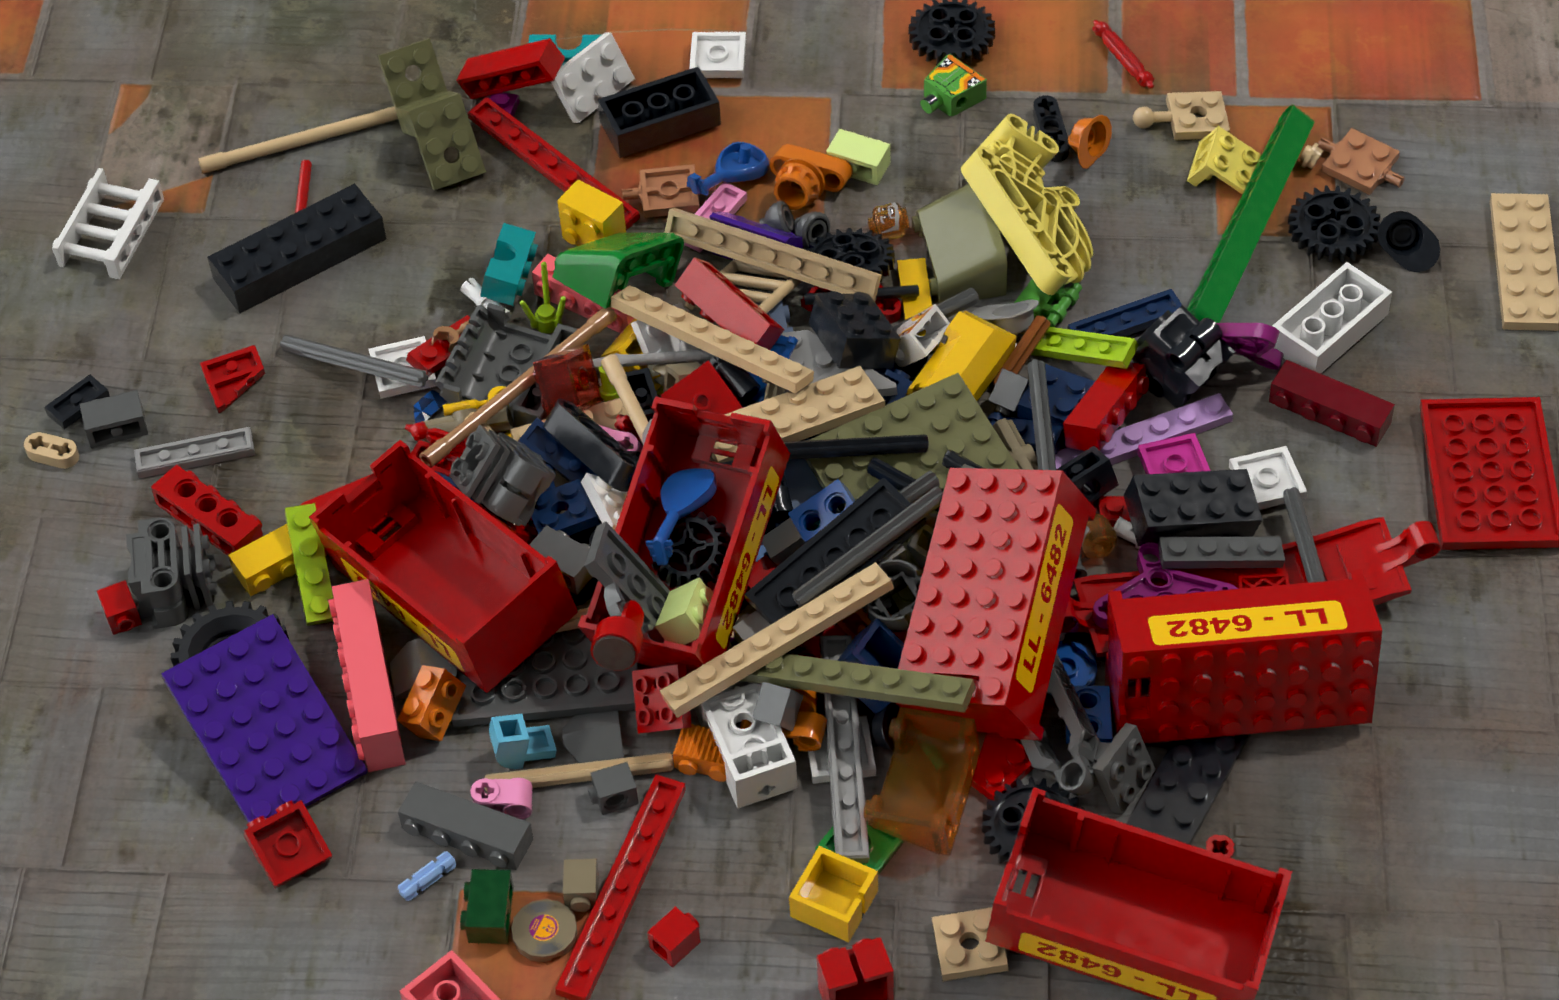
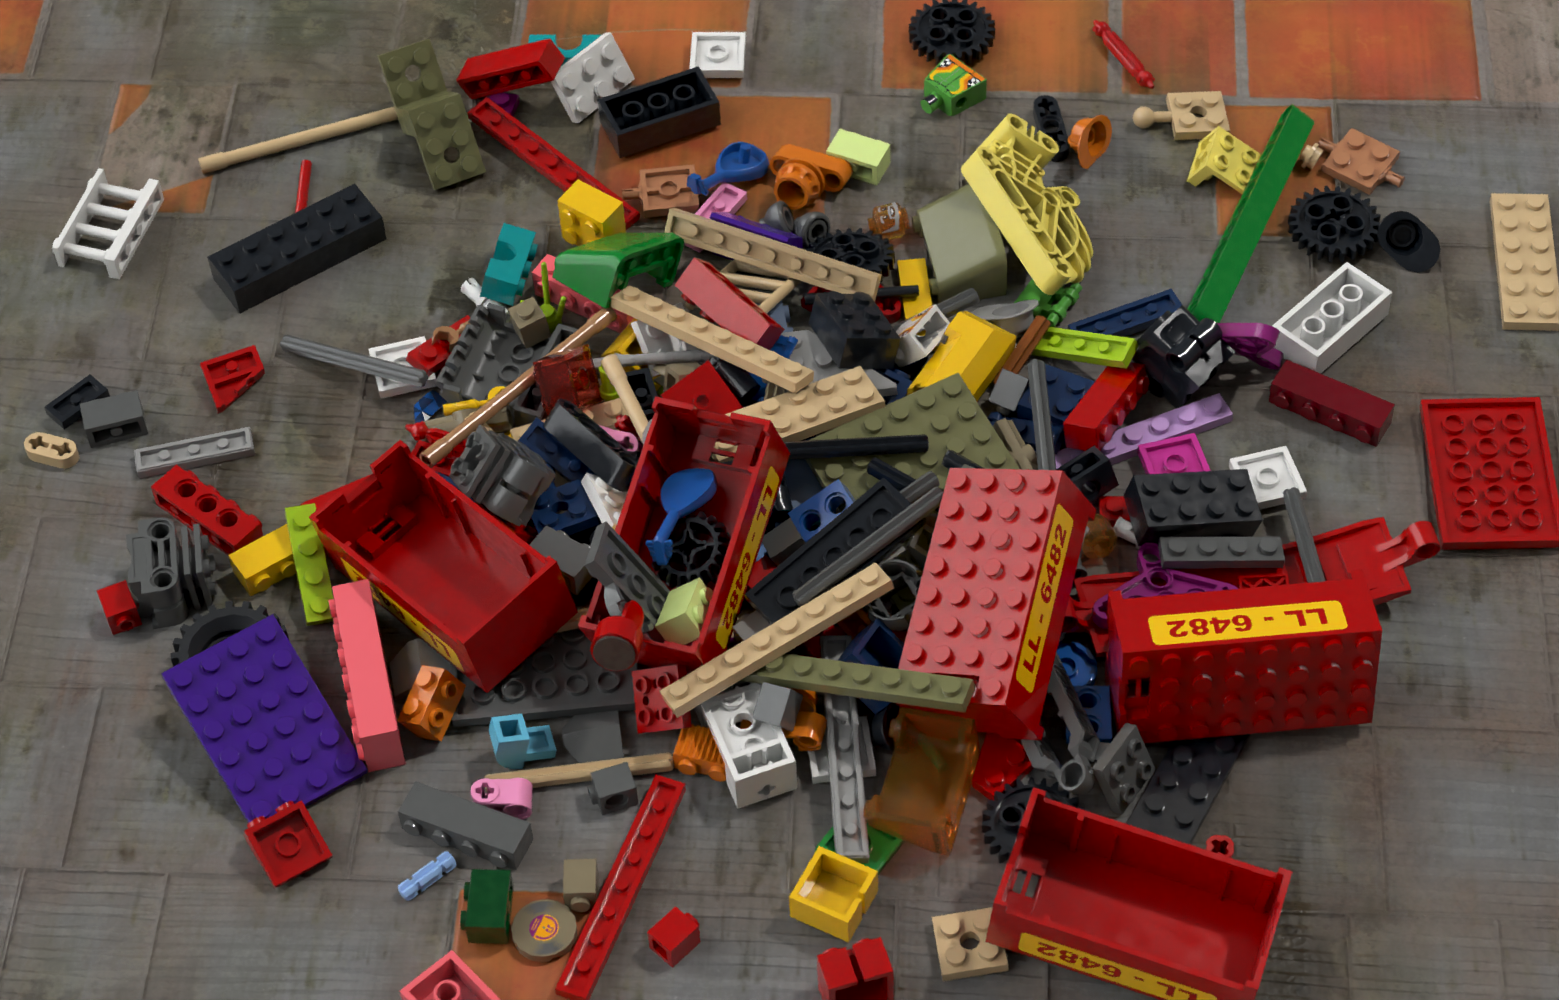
none -> dark tan brick [507,297,552,349]

